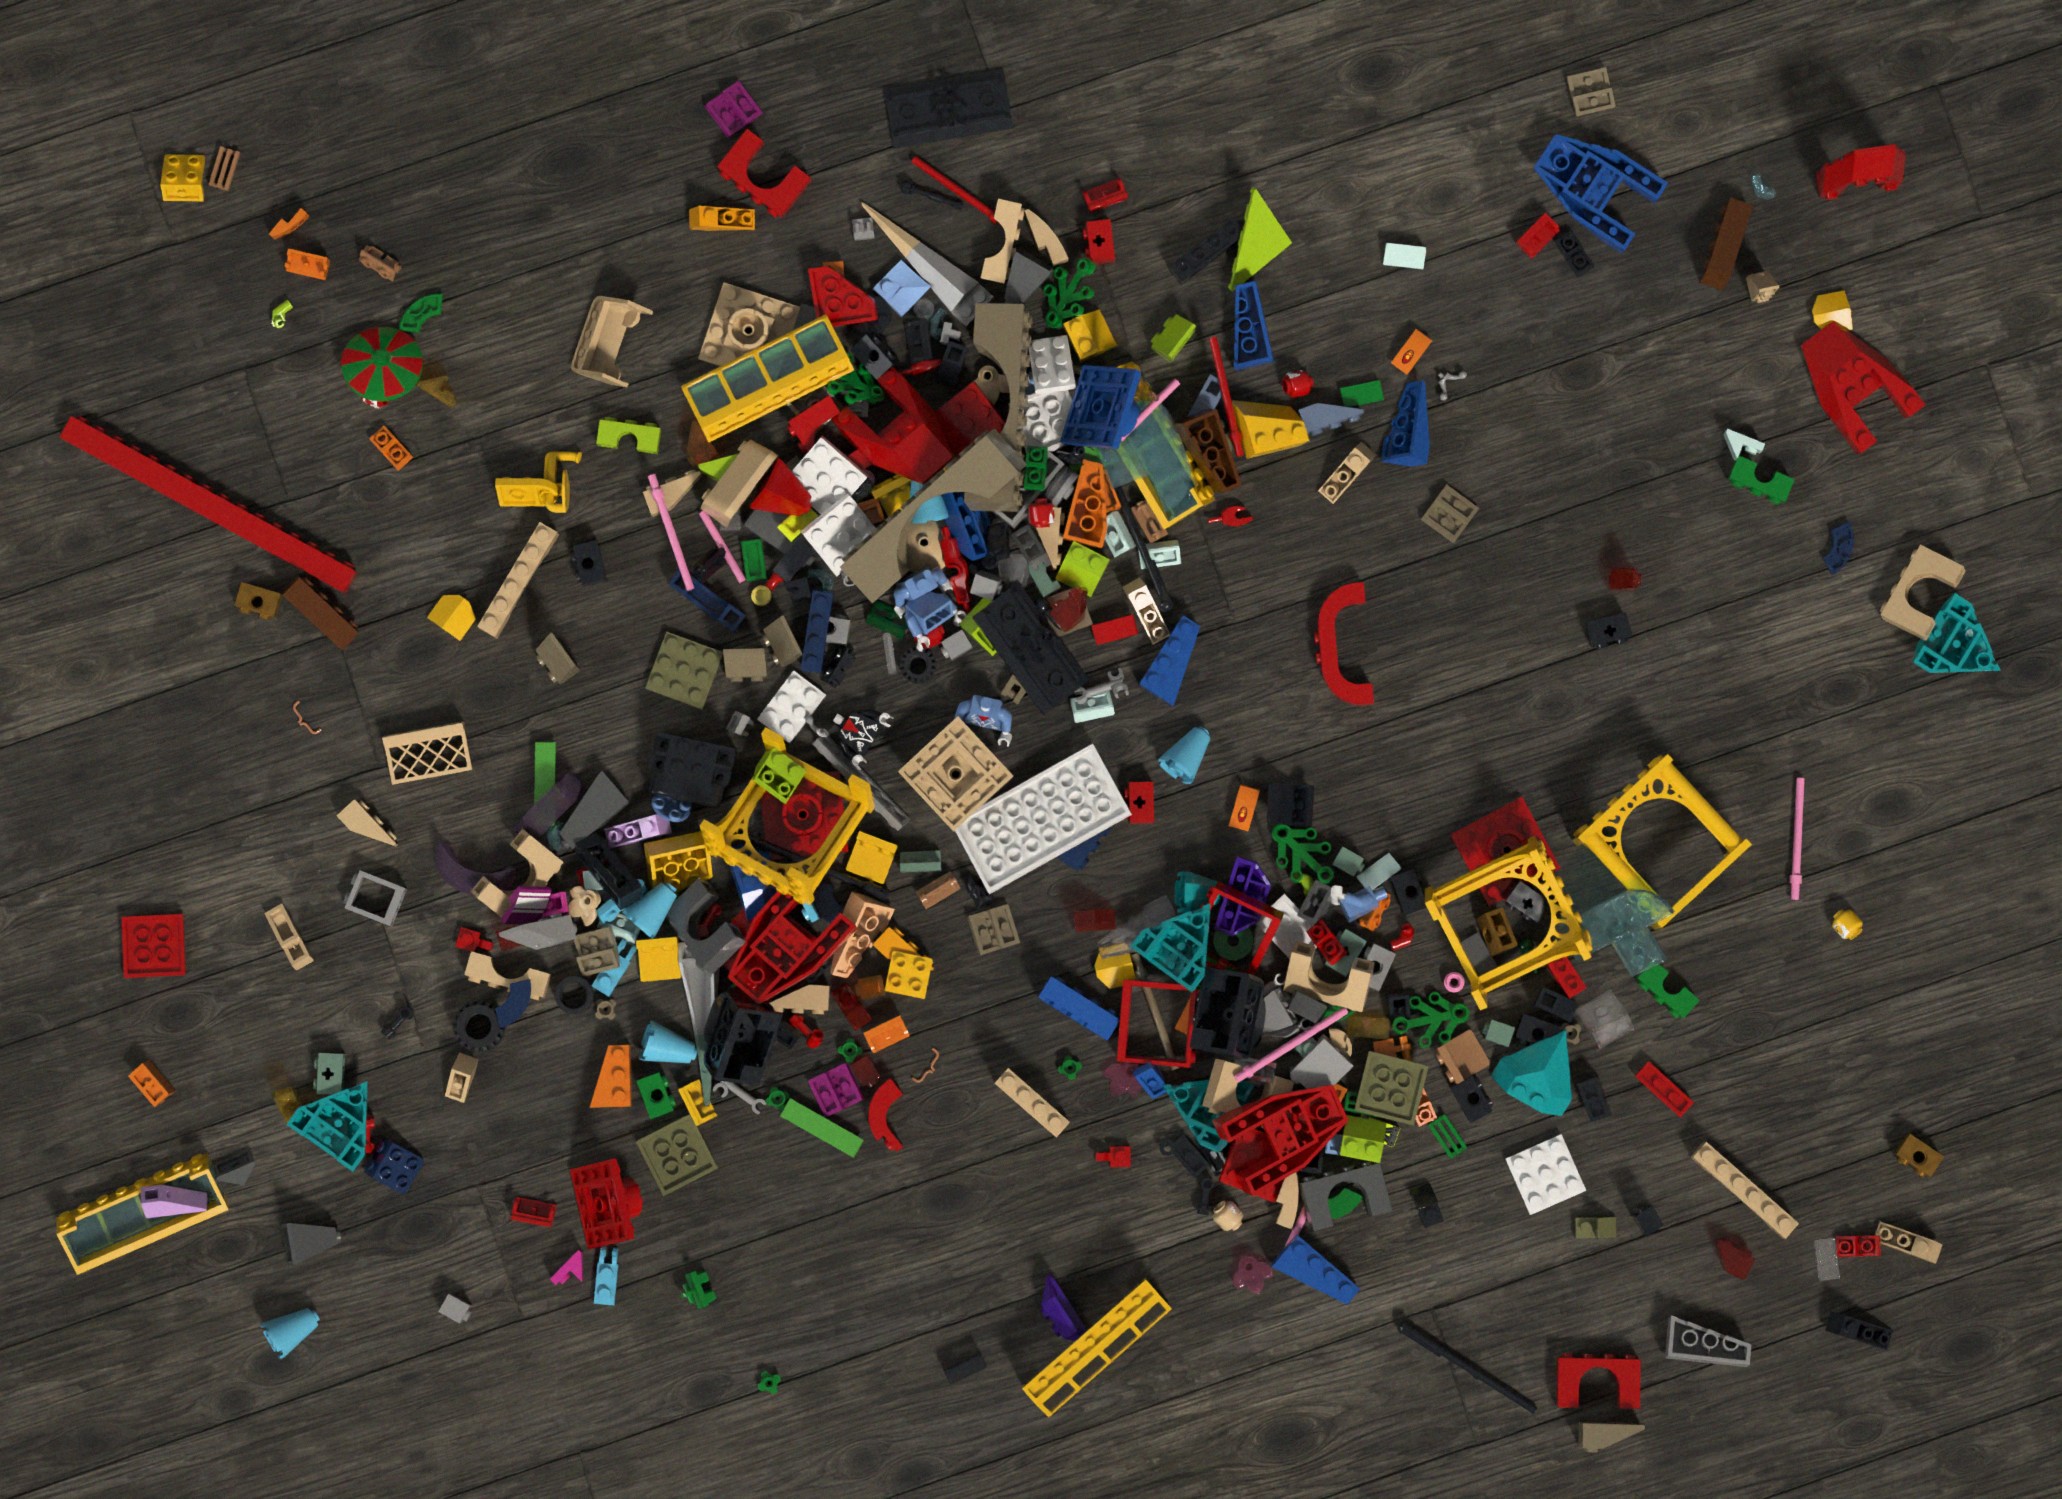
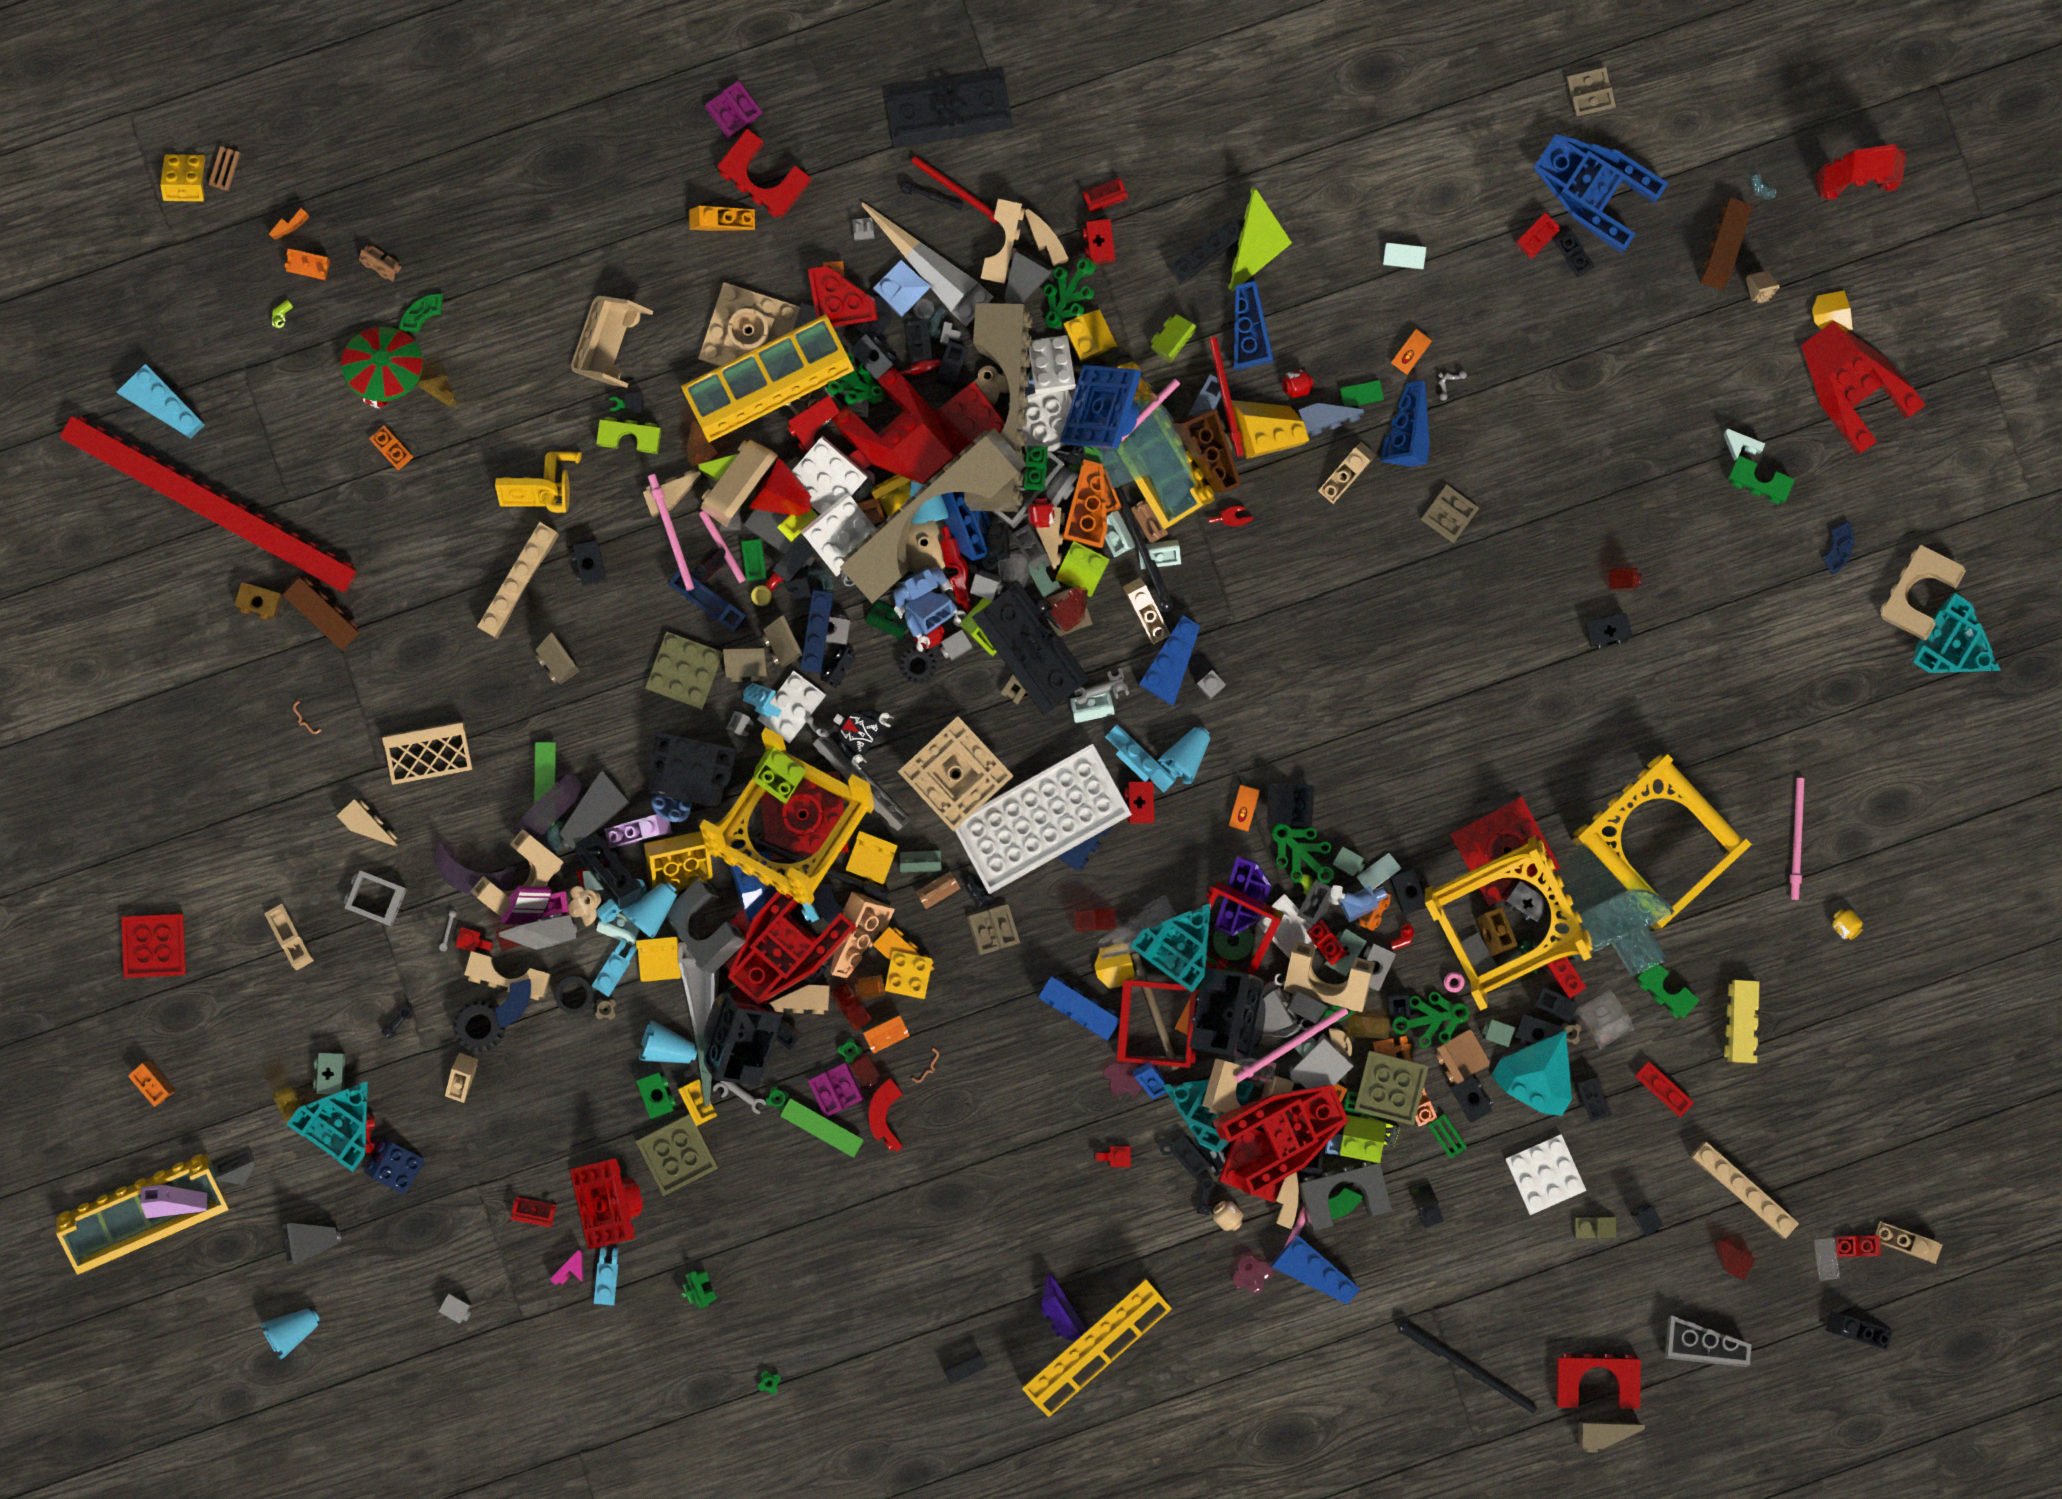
yellow slope [427,595,476,641] -> none
dark tan slope [573,925,620,977] -> none
orange wedge [590,1045,632,1108] -> none
red bar [698,903,723,939] -> none
red bar [789,1013,824,1048] -> none
clear tile [883,633,897,675] -> none
medium blue torso [954,695,1012,747] -> none
tan arch [995,1068,1070,1138] -> none
green plate [1058,1056,1082,1080] -> none
red slope [1092,614,1139,645] -> none
teal cone [1175,872,1224,913] -> none
red arch [1314,582,1374,706] -> none
pearl gold brick [1894,1134,1944,1178] -> none
none -> medium azure wedge [117,364,205,439]
none -> light grey hinge [439,910,457,951]
none -> black piece [610,392,644,415]
none -> medium azure bracket [743,683,782,718]
none -> medium azure bracket [1105,725,1176,793]
none -> light grey brick [1197,670,1226,700]
none -> light yellow wedge [1724,980,1759,1063]

